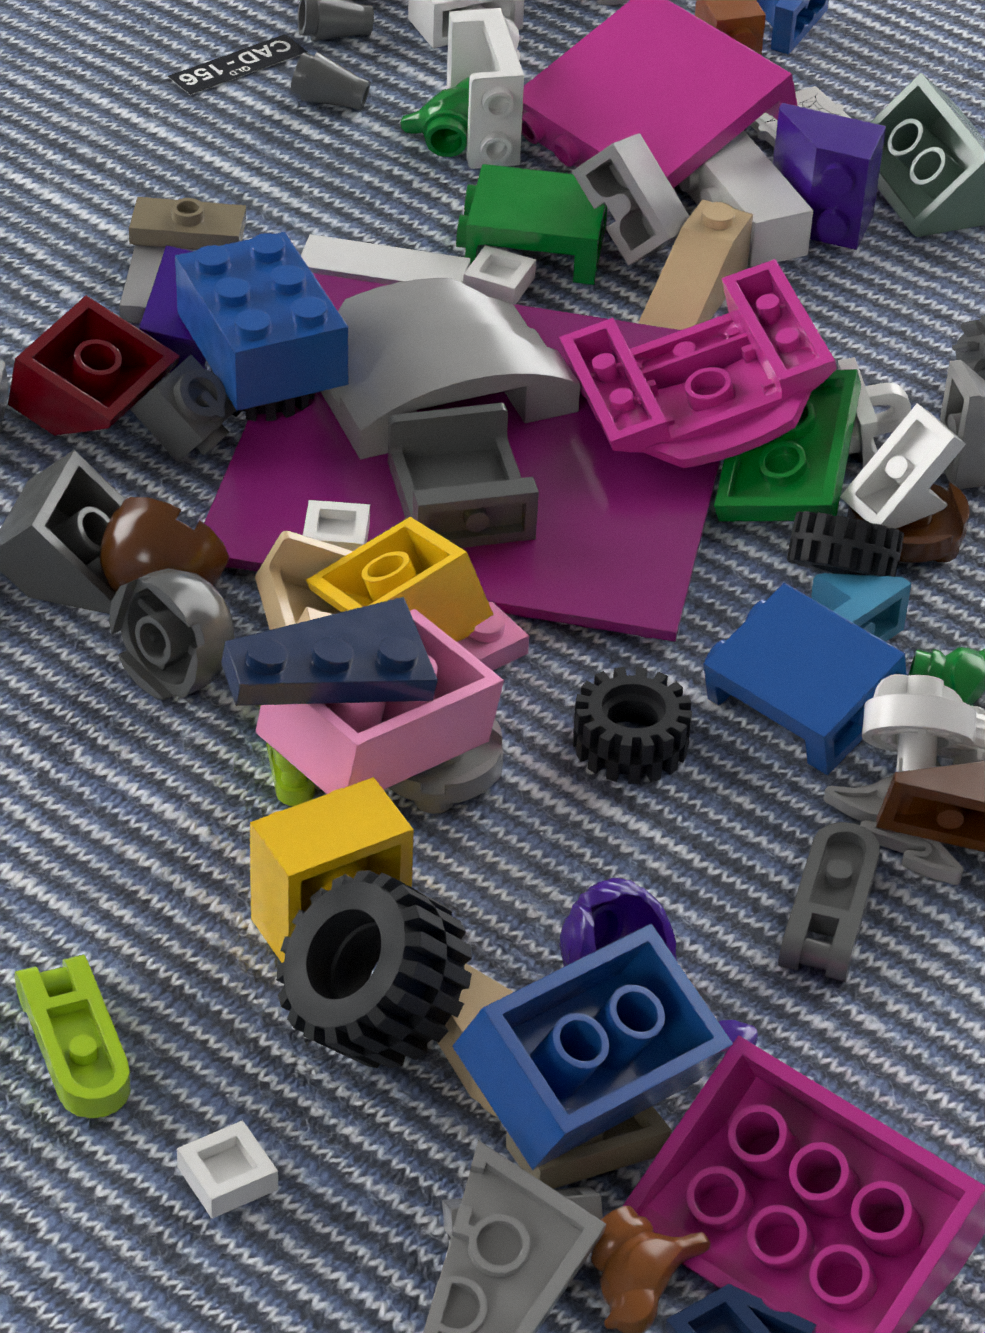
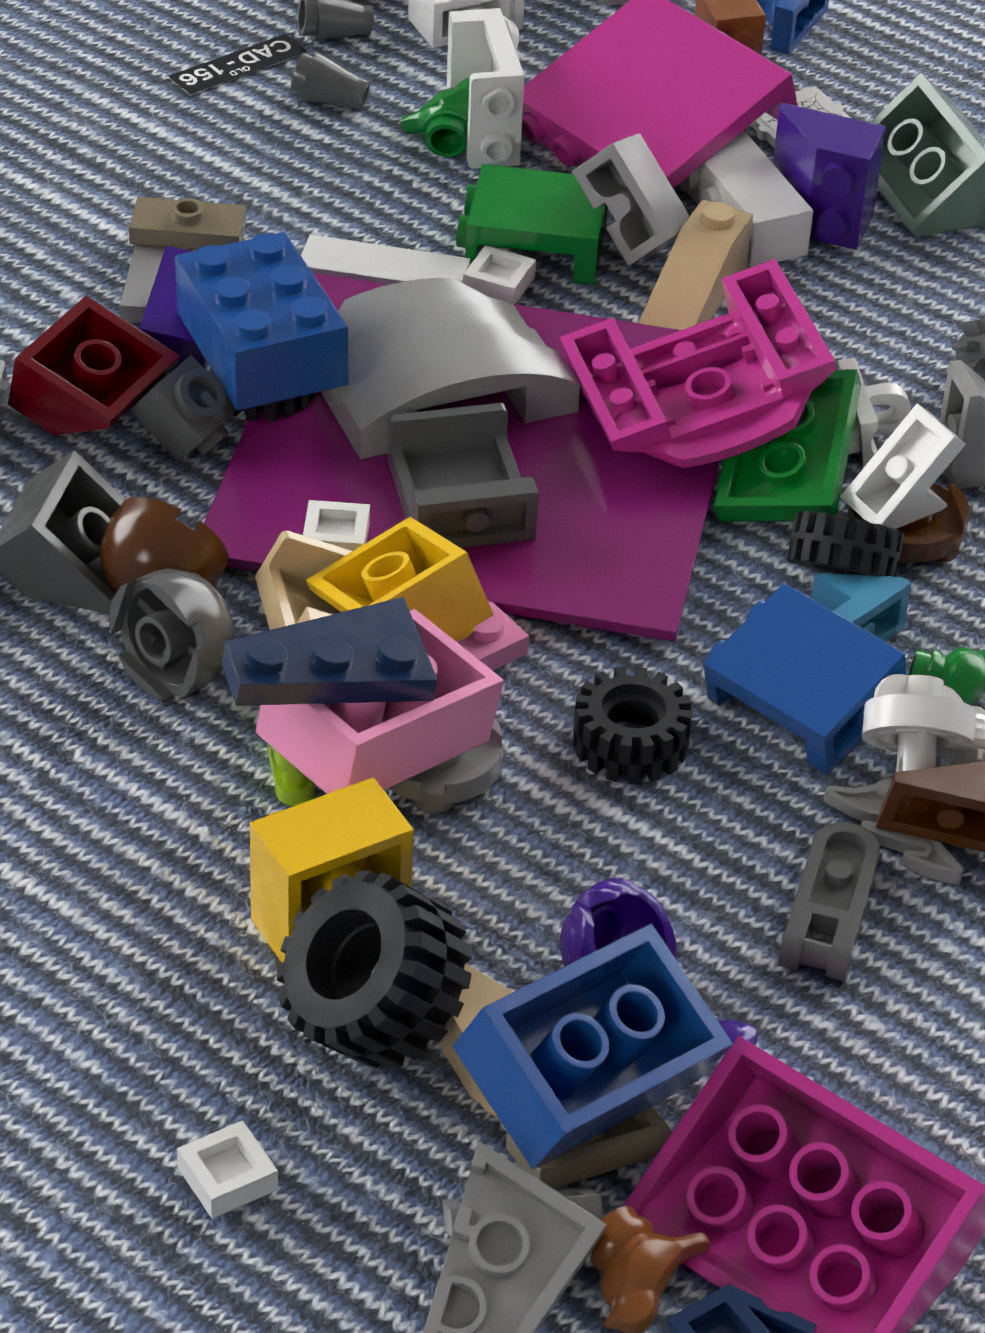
lime plate [14,954,131,1118] -> none

